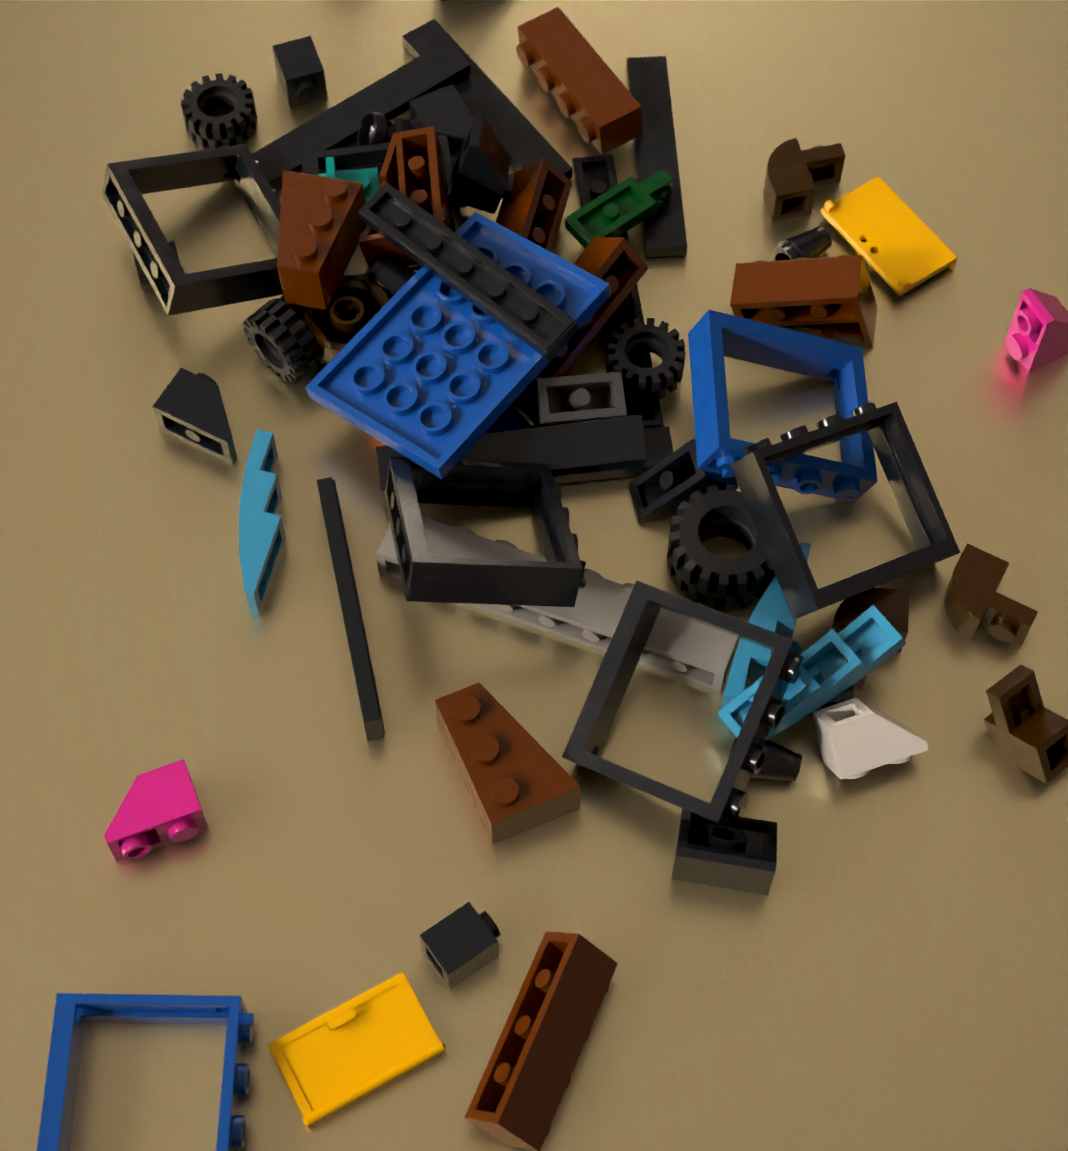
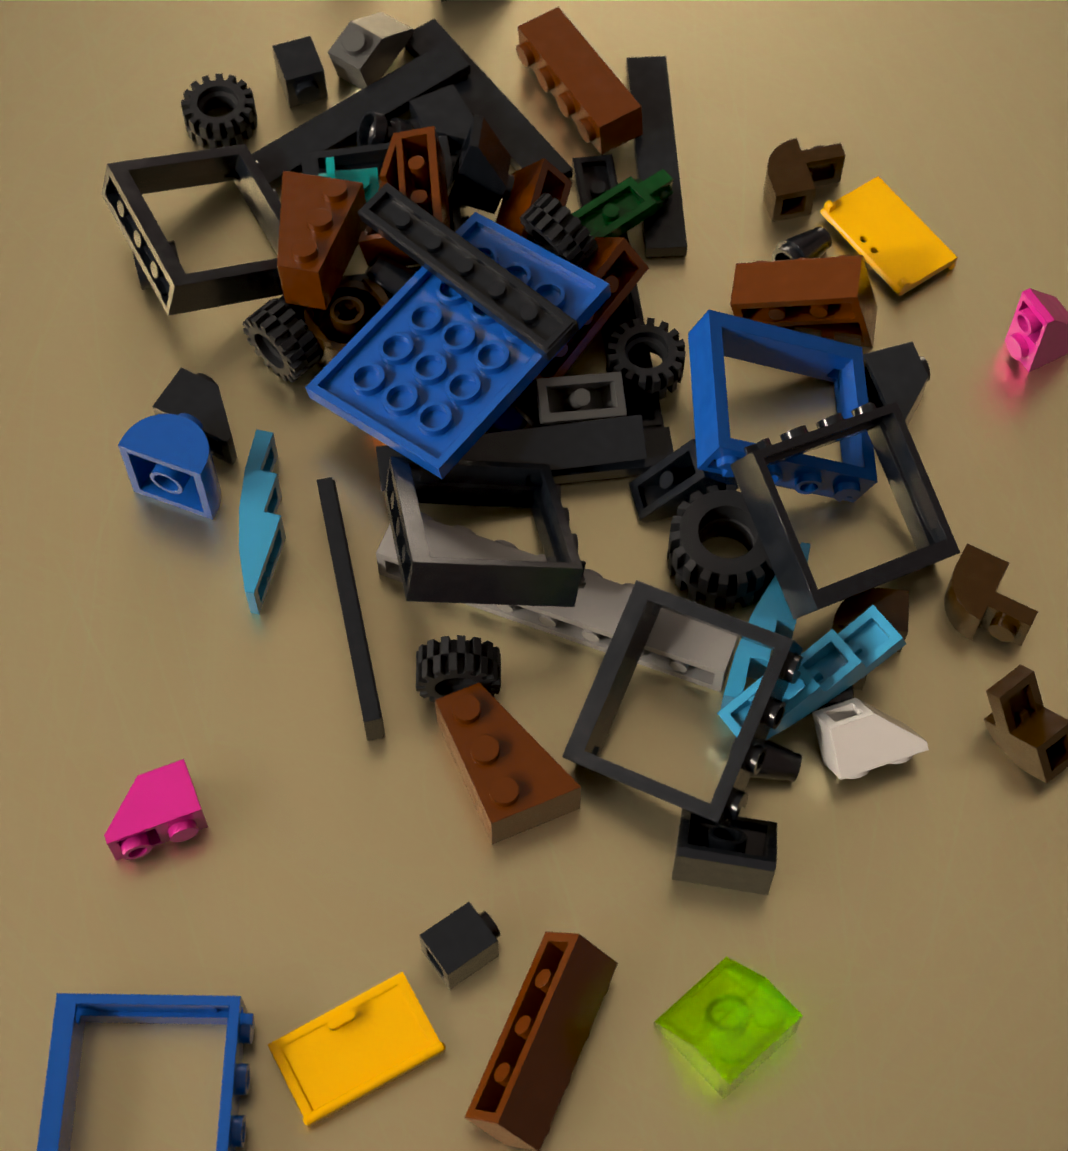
none -> blue brick [118,413,221,520]
none -> dark grey slope [328,12,414,89]
none -> black tyre [416,635,501,703]
none -> black tyre [519,193,599,268]
none -> clear neon green slope [654,956,803,1099]
none -> black slope [863,342,930,426]

